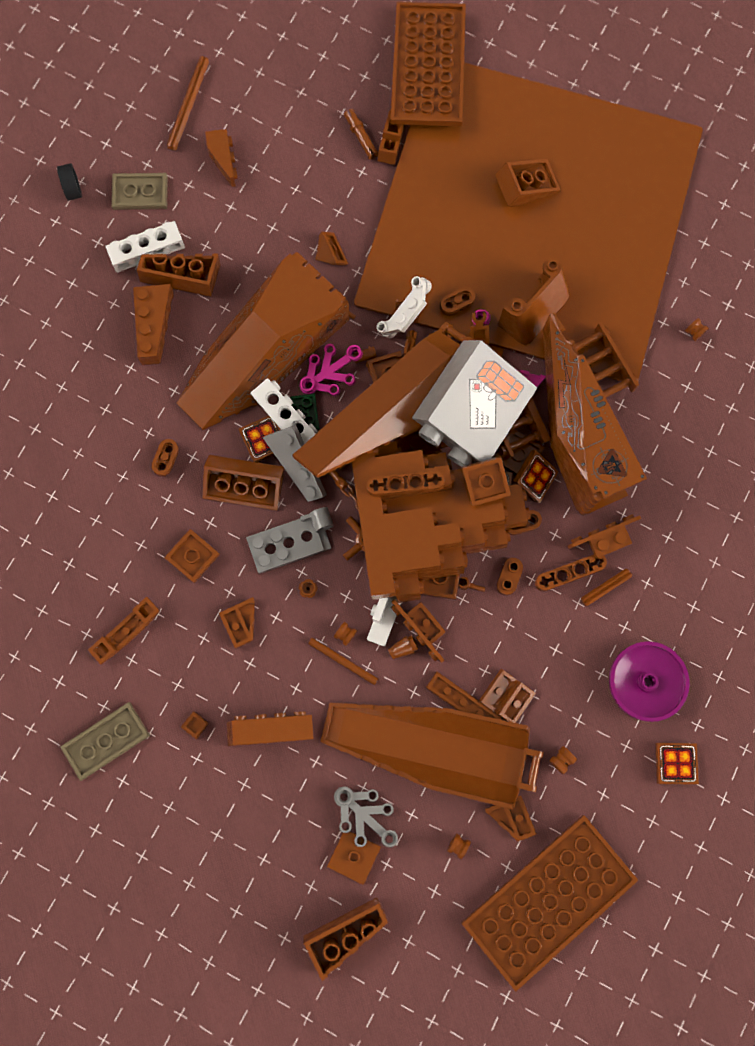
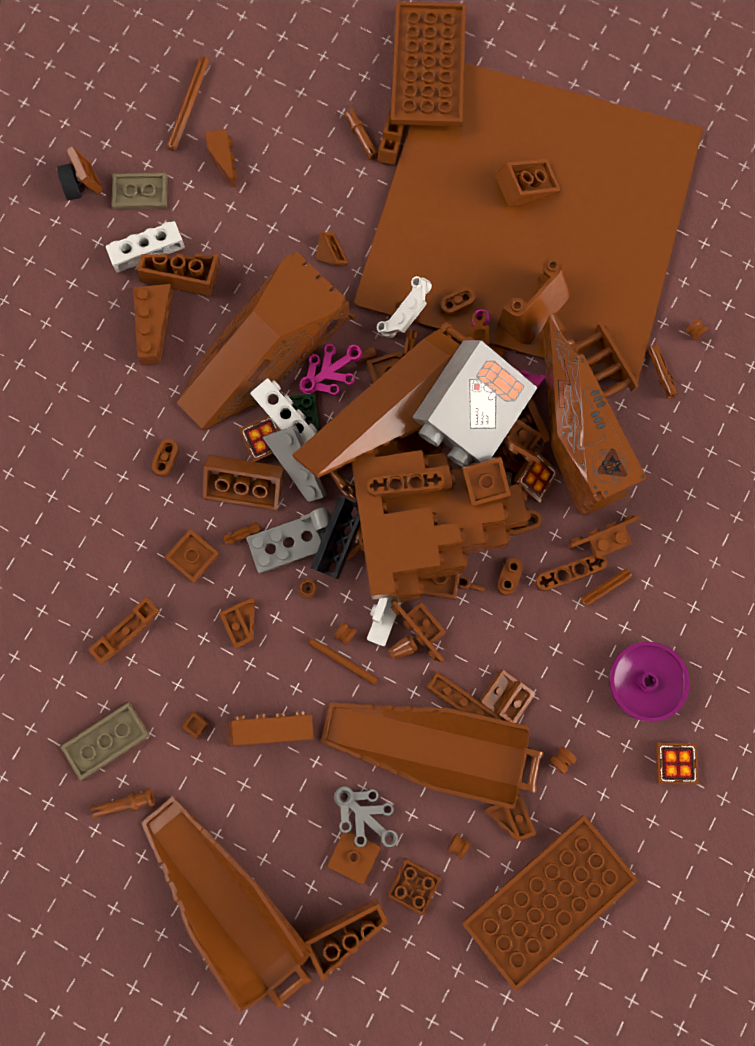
none -> dark orange plate [67,146,104,194]
none -> dark orange pin [91,788,155,819]
none -> dark orange windscreen [141,796,312,1012]
none -> dark orange axle [223,522,260,545]
none -> black fence [311,496,361,579]
none -> dark orange tile [387,858,442,916]
none -> dark orange bracket [502,419,542,464]
none -> dark orange pin [647,344,679,399]

